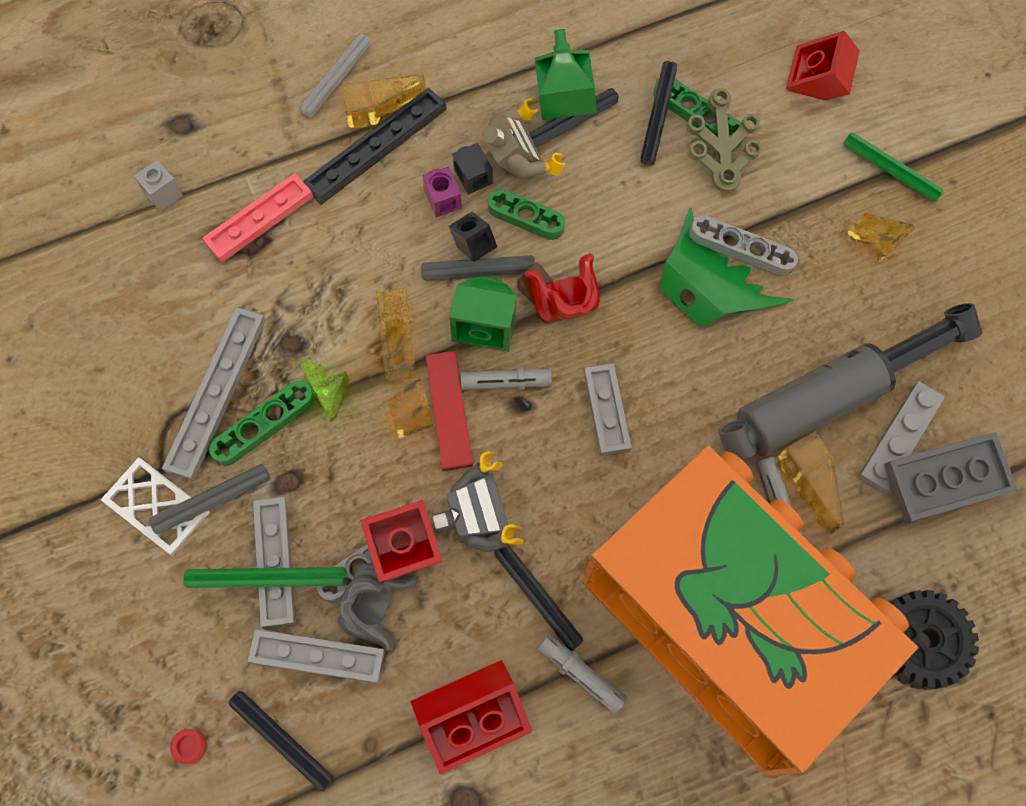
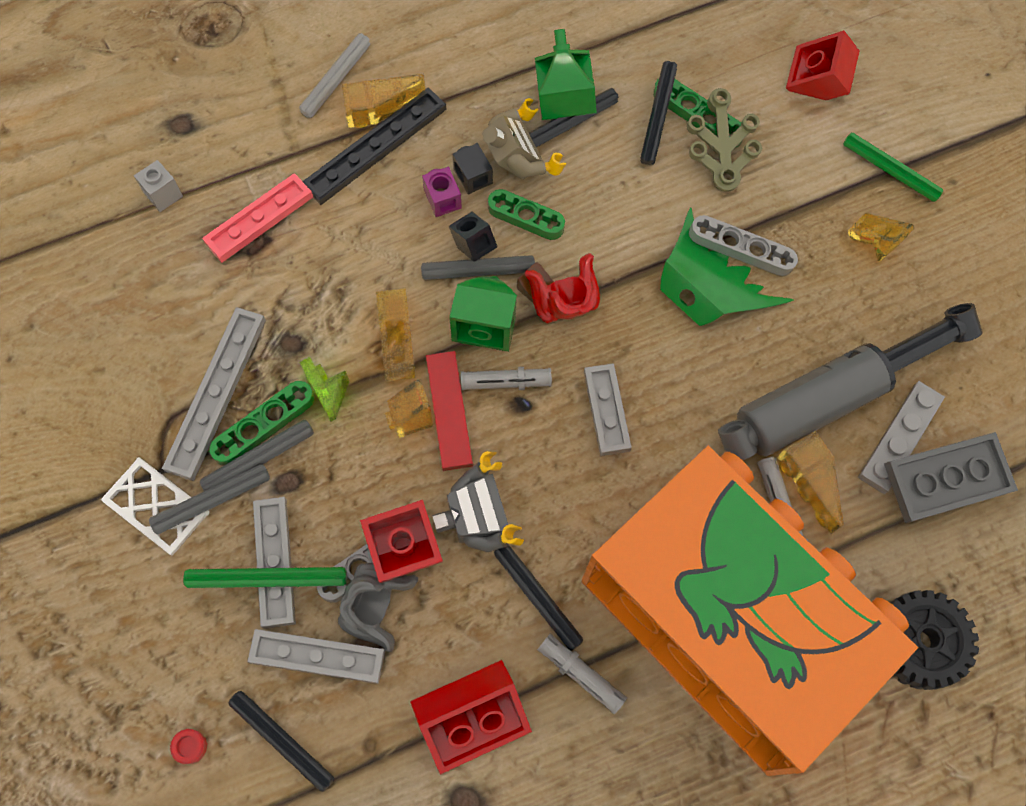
none -> dark grey axle [200,420,314,491]

